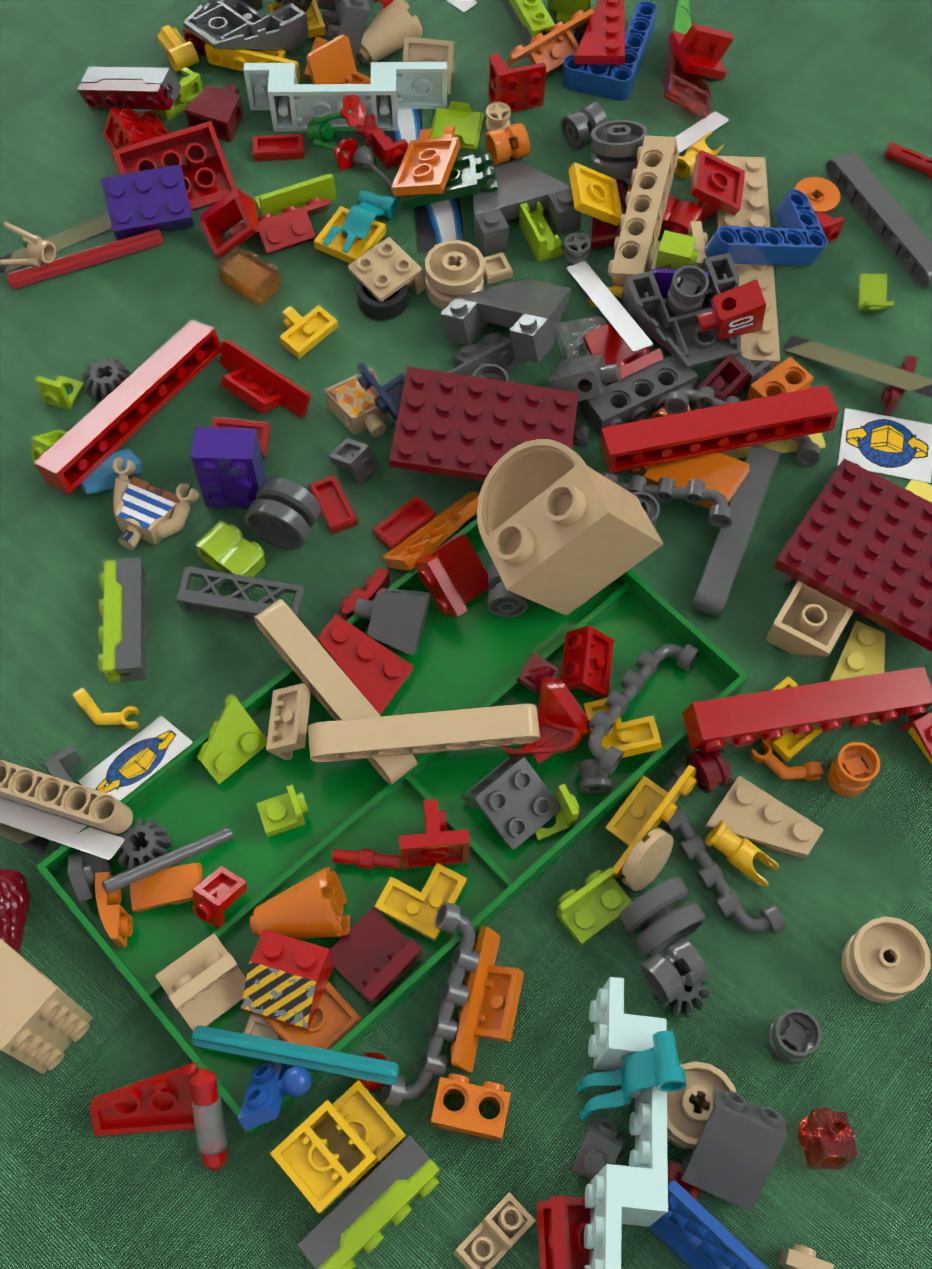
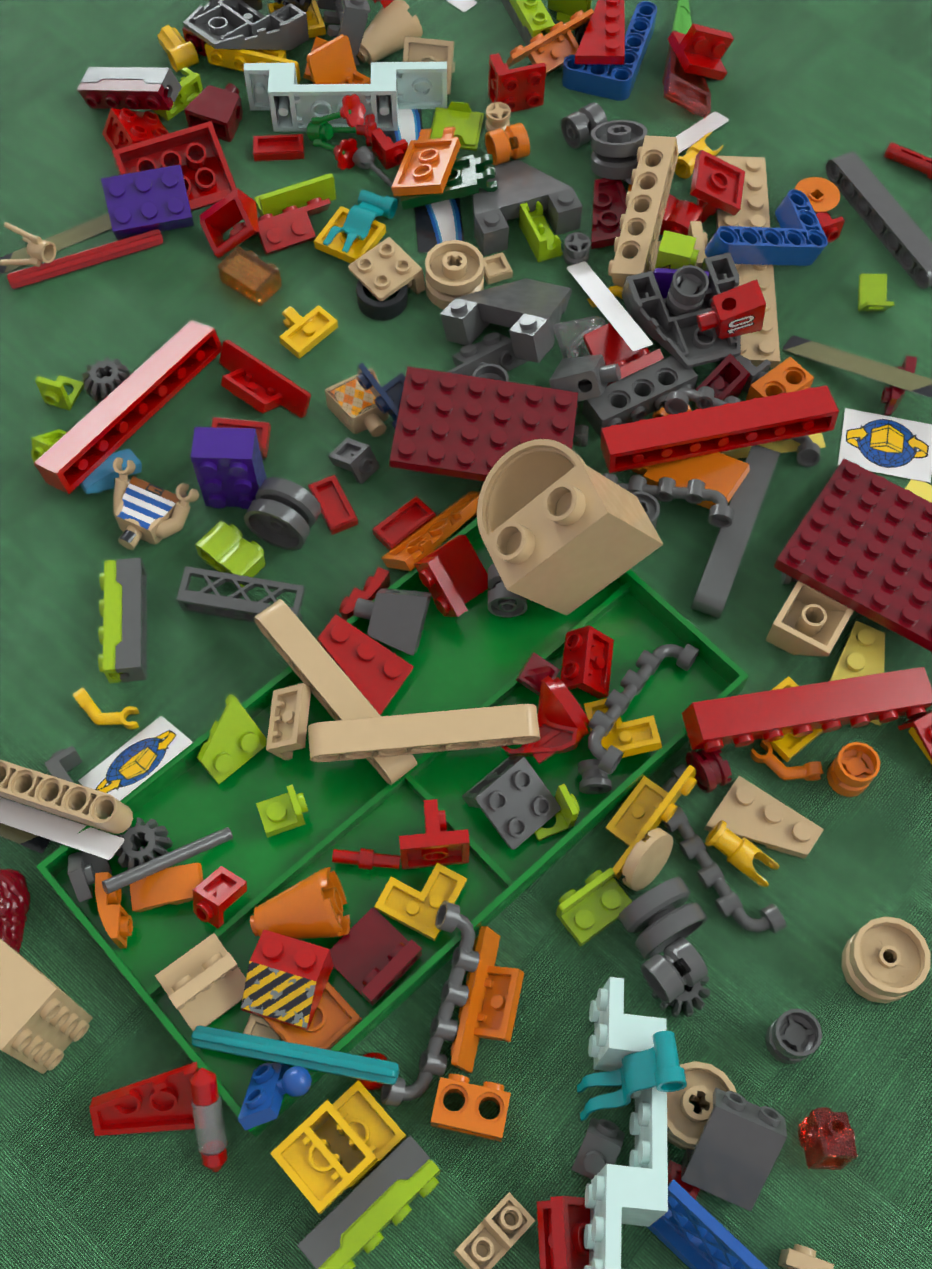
yellow plate [568,162,622,226] -> none

